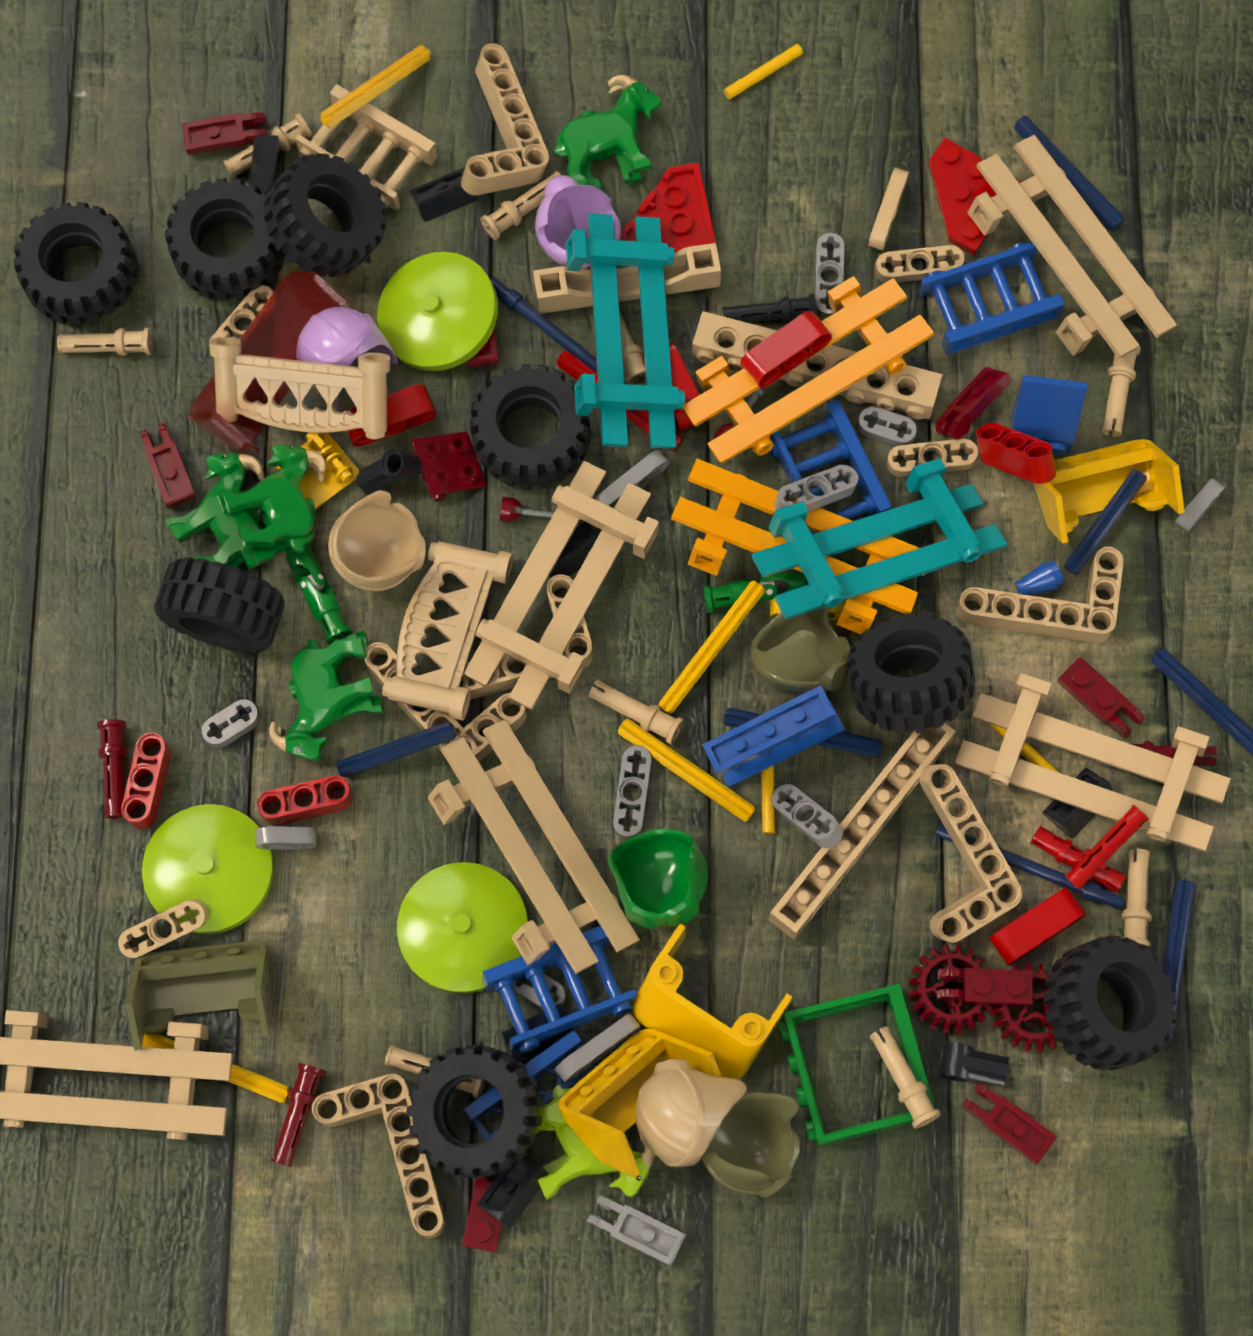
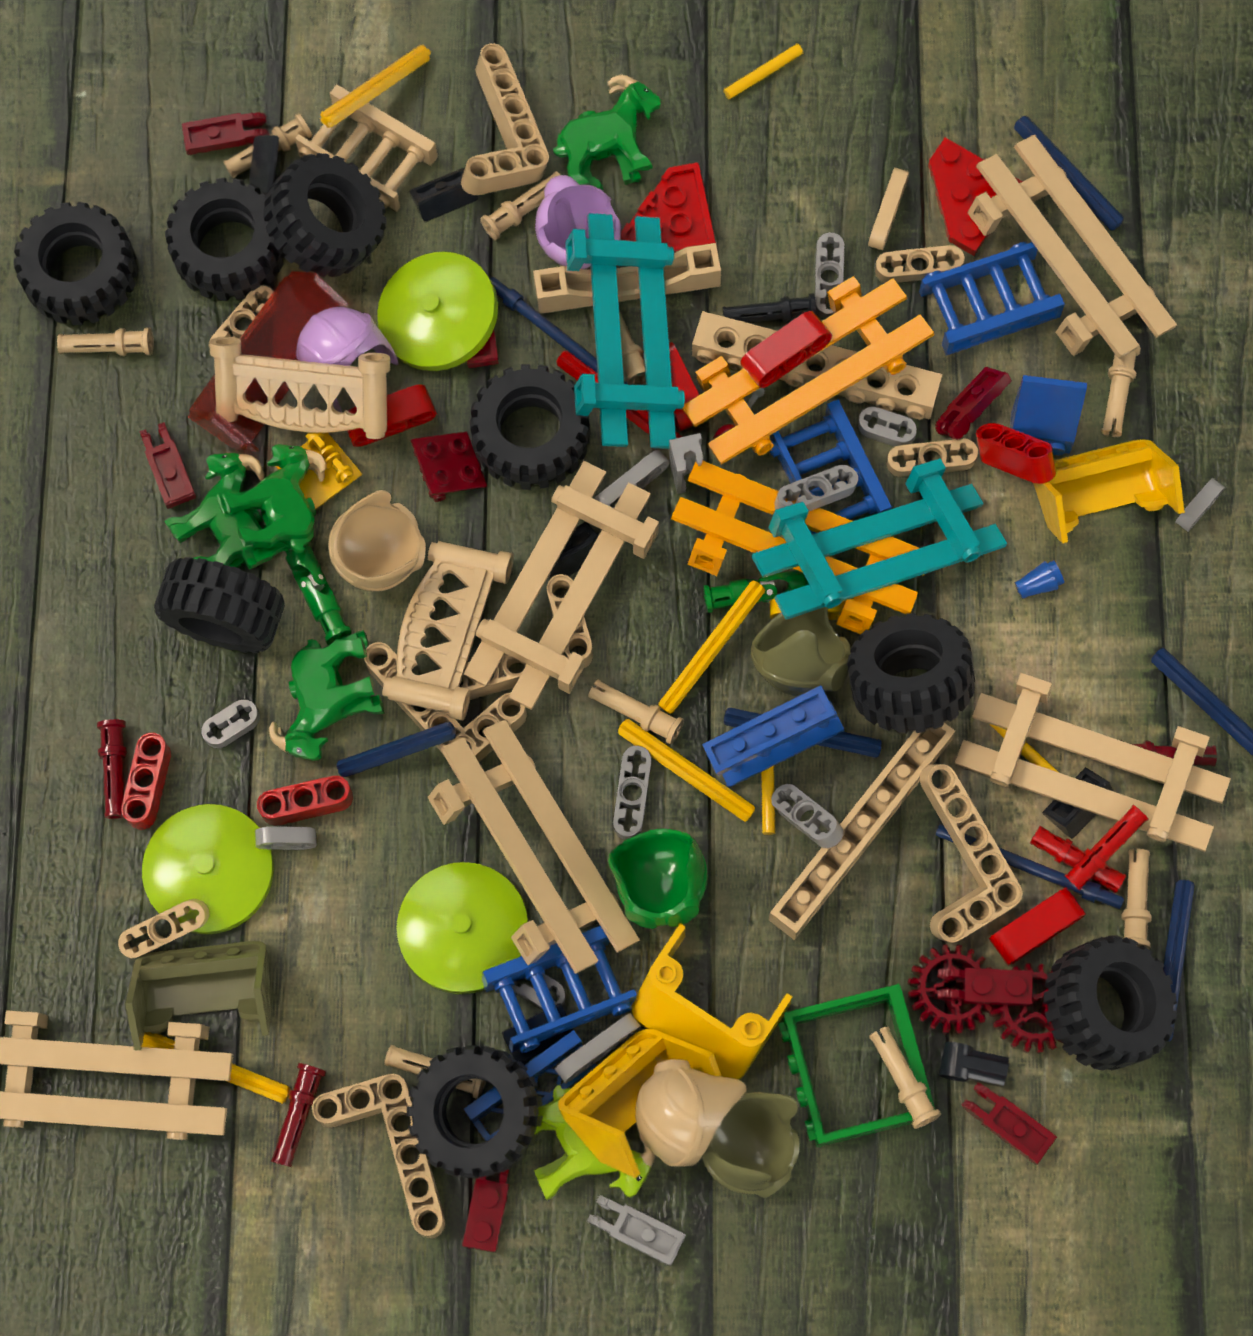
black piece [356,449,422,495] -> none
black slope [476,1156,549,1229] -> none
dark red hinge [500,496,554,522] -> none
tan beam [957,547,1123,643] -> none
dark red hinge [1057,657,1145,739] -> none
dark blue axle [1064,469,1147,575] -> none
none -> light grey hinge [669,433,703,494]

